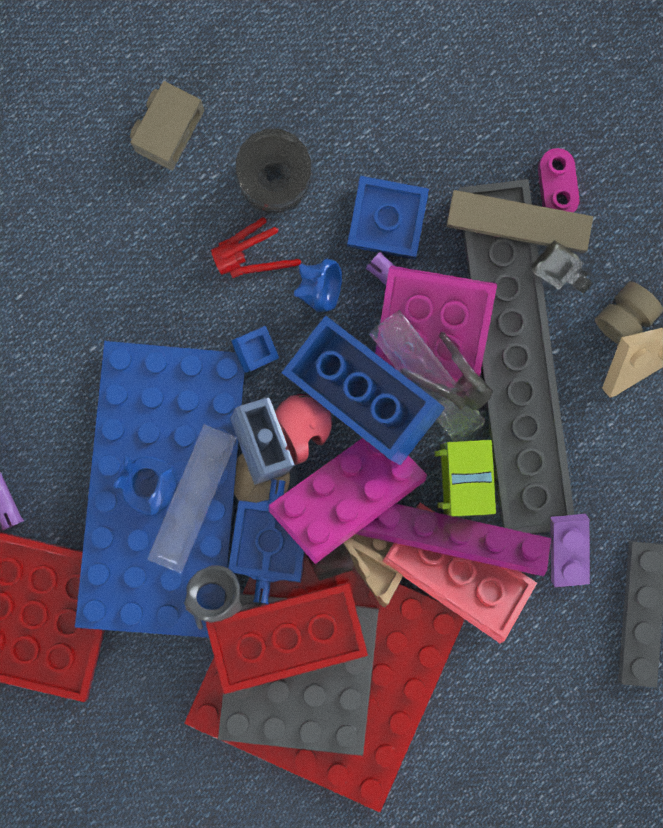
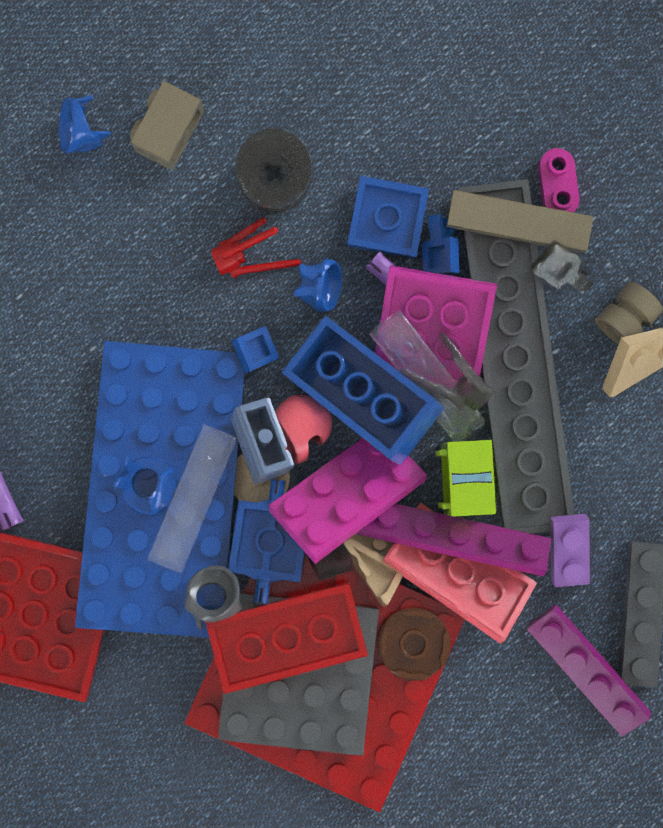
none -> blue piece [58,95,111,154]
none -> reddish brown tile [378,607,450,681]
none -> blue plate [422,214,459,275]
none -> magenta plate [527,604,651,737]

